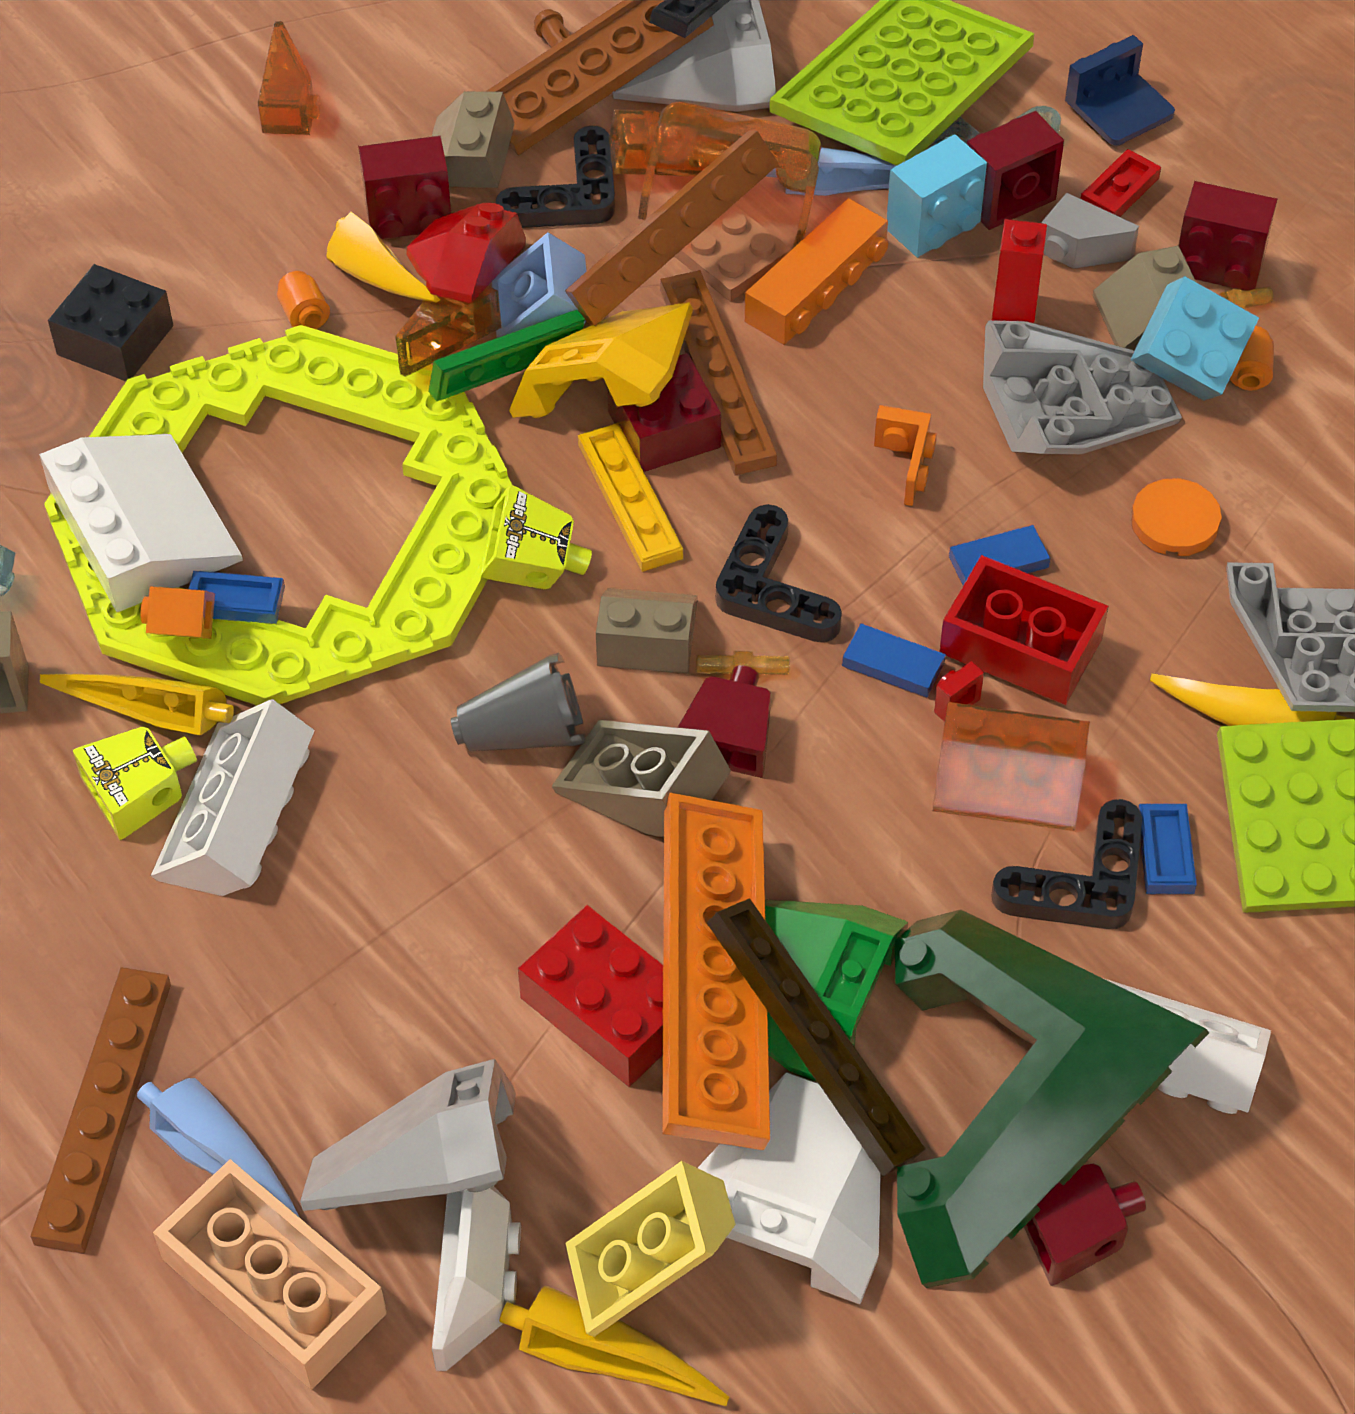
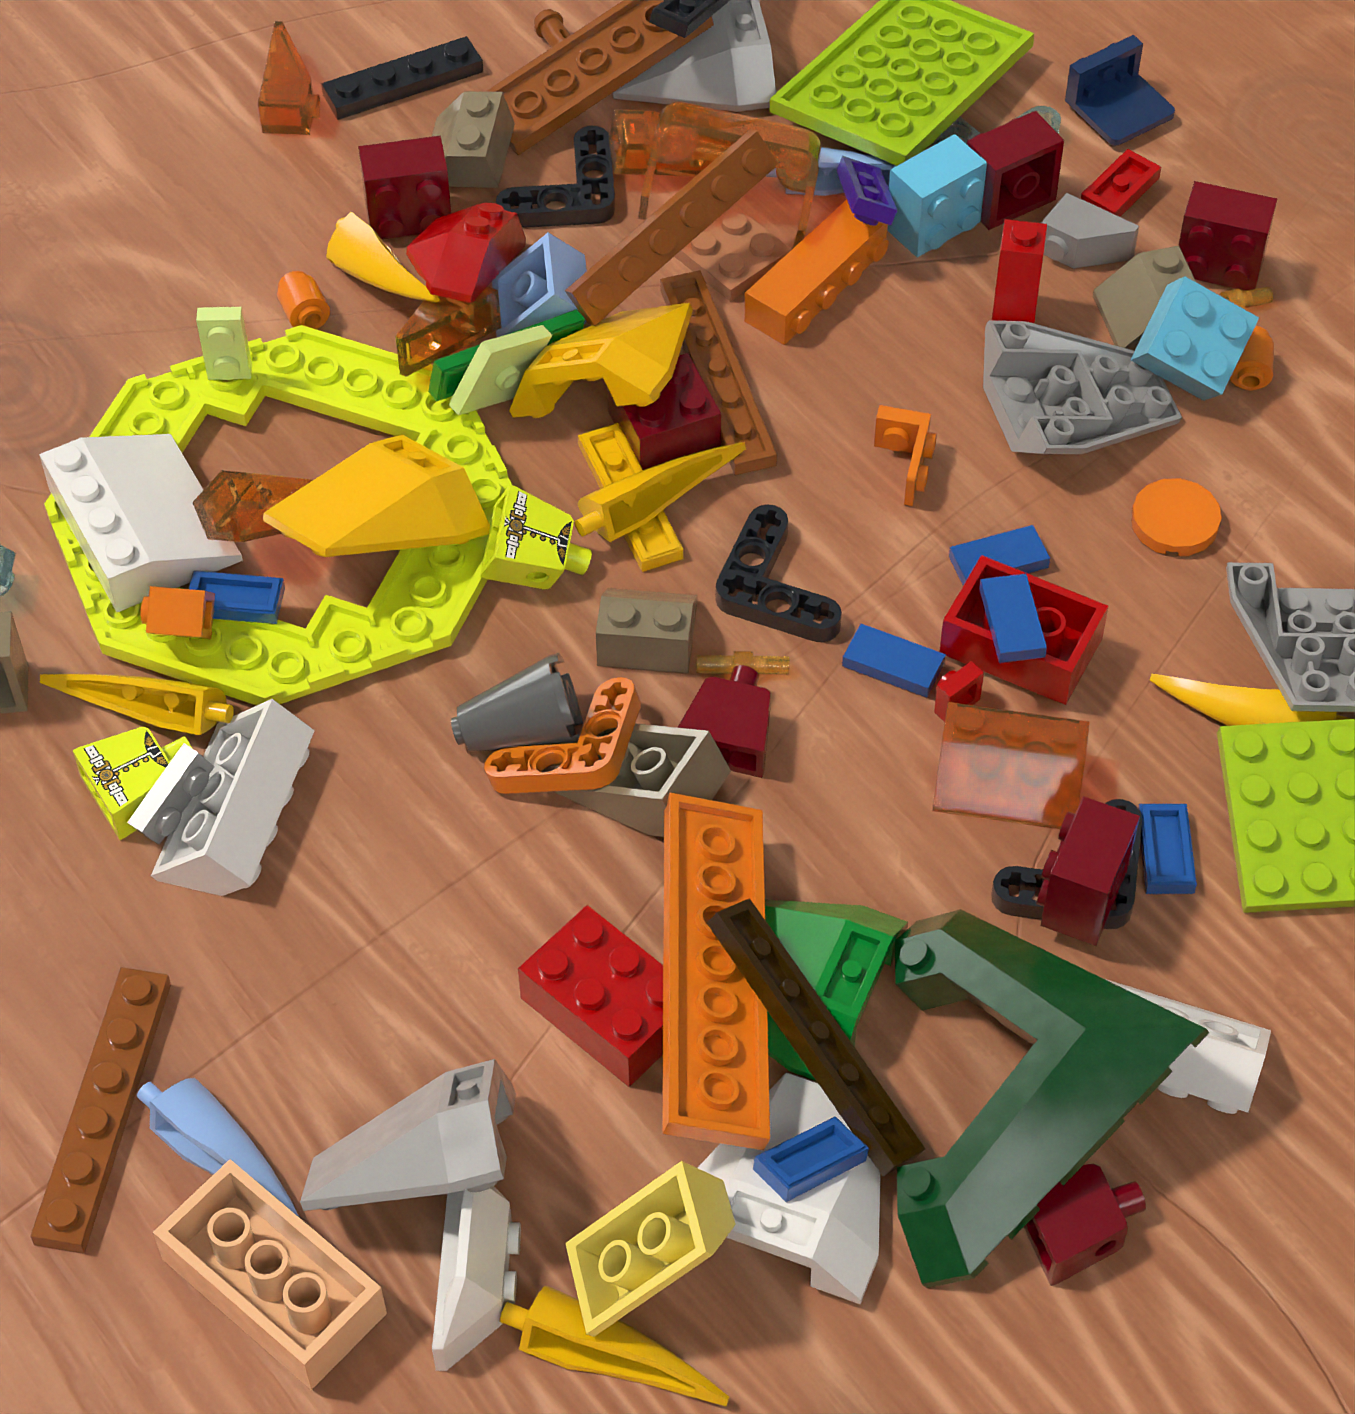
black brick [48,264,174,381] -> none
none -> light grey plate [127,743,214,845]
none -> clear orange slope [192,470,313,542]
none -> yellowish green plate [196,307,252,380]
none -> yellow wedge [263,435,490,557]
none -> black plate [321,36,483,120]
none -> yellowish green plate [449,325,552,415]
none -> orange beam [484,677,641,794]
none -> yellow piece [575,442,746,542]
none -> blue tile [753,1116,869,1202]
none -> dark purple plate [836,156,897,225]
none -> blue tile [979,574,1047,663]
none -> dark red brick [1036,796,1140,946]

